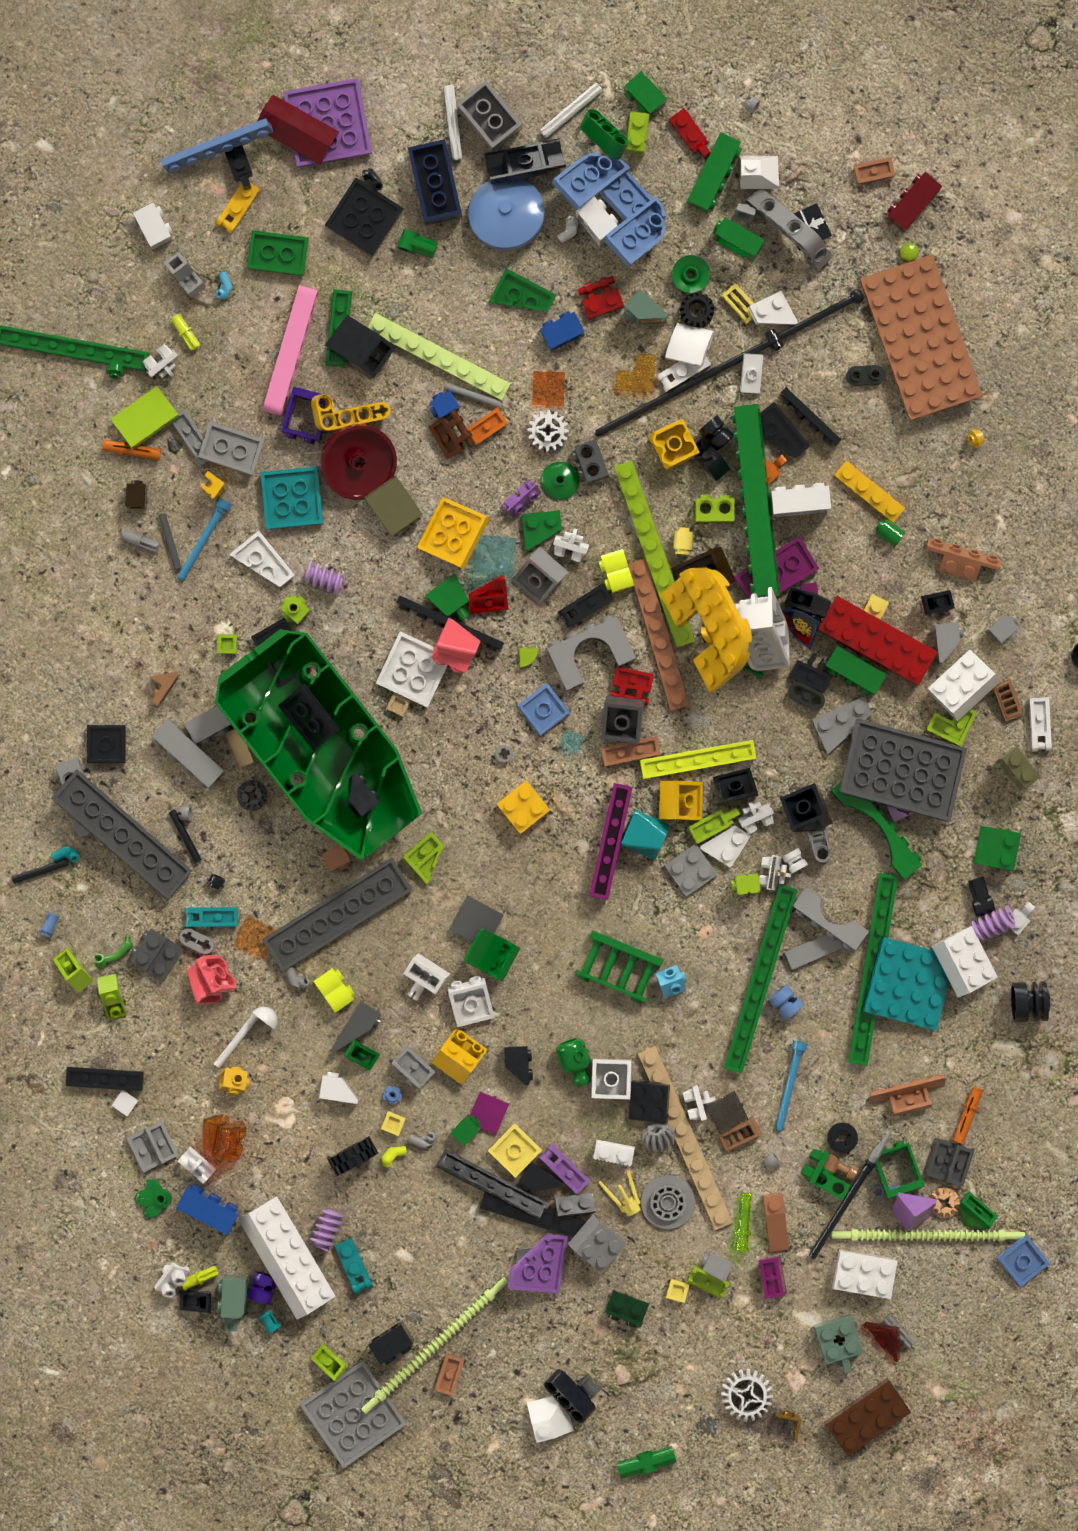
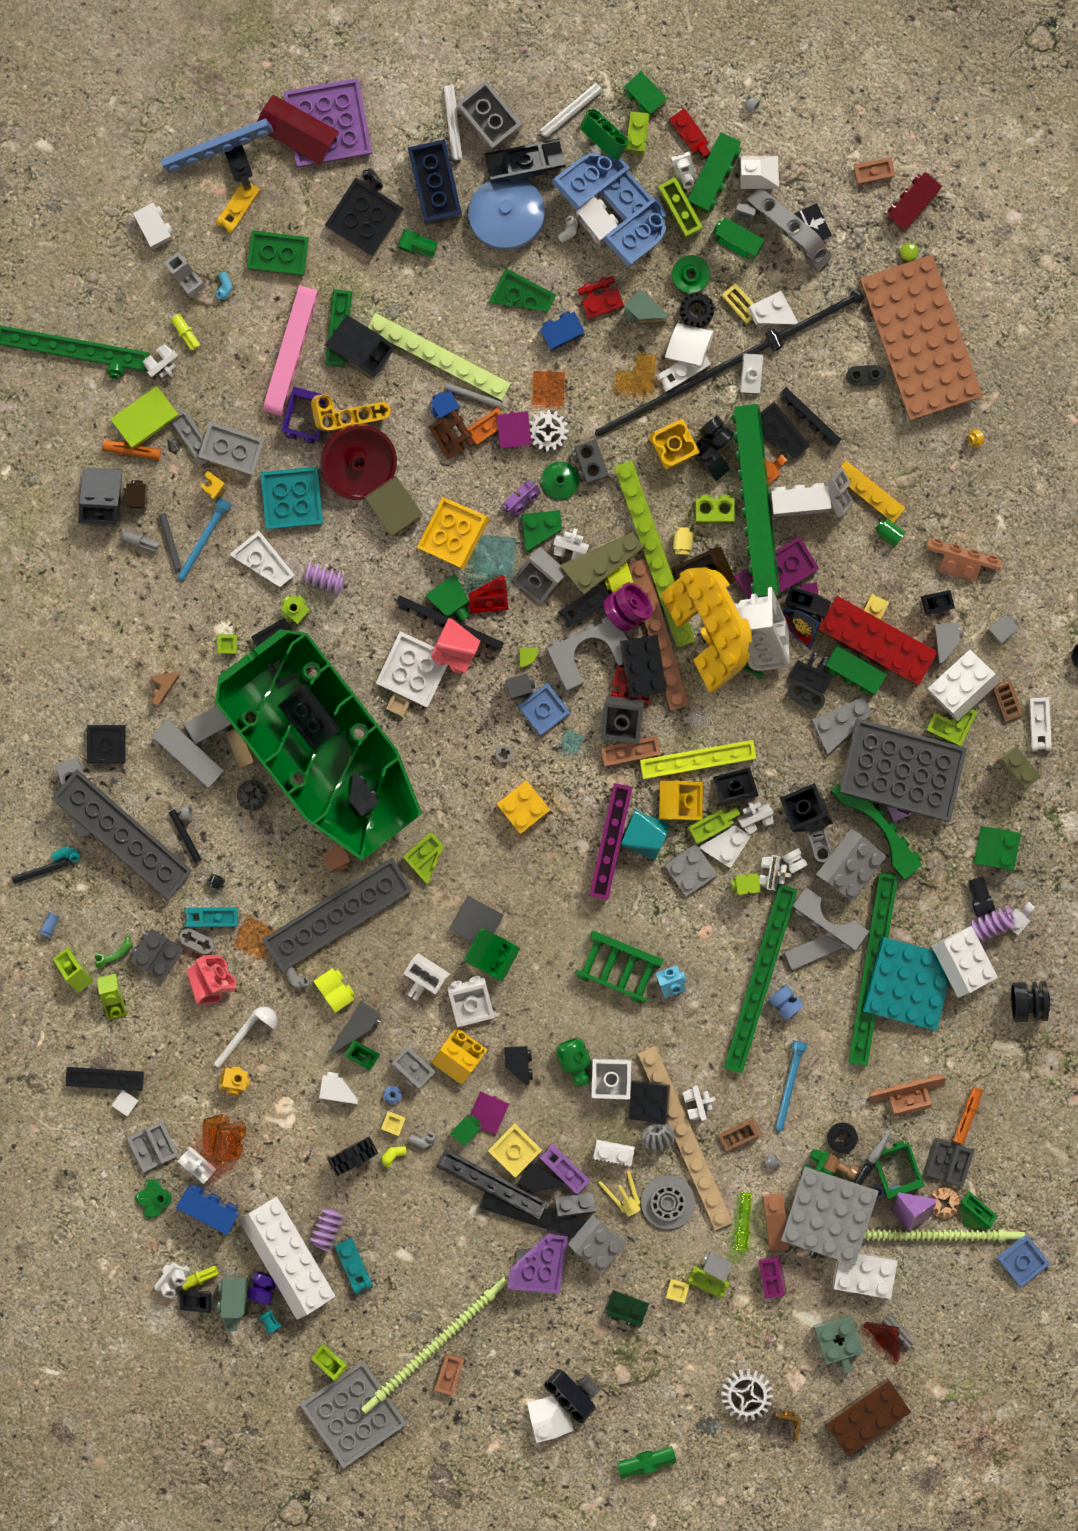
black brick [368,1320,414,1365] -> none
clear smoke piece [706,1091,748,1134] -> none
none -> slope [78,468,122,527]
none -> magenta piece [497,411,532,449]
none -> dark grey brick [505,673,535,700]
none -> olive wing [560,532,644,596]
none -> magenta wheel [604,582,653,632]
none -> black plate [620,634,667,698]
none -> lime brick [658,177,703,240]
none -> white hips [671,152,697,189]
none -> light grey plate [781,1167,879,1265]
none -> light grey brick [816,829,886,902]
none -> light grey slope [828,466,854,517]

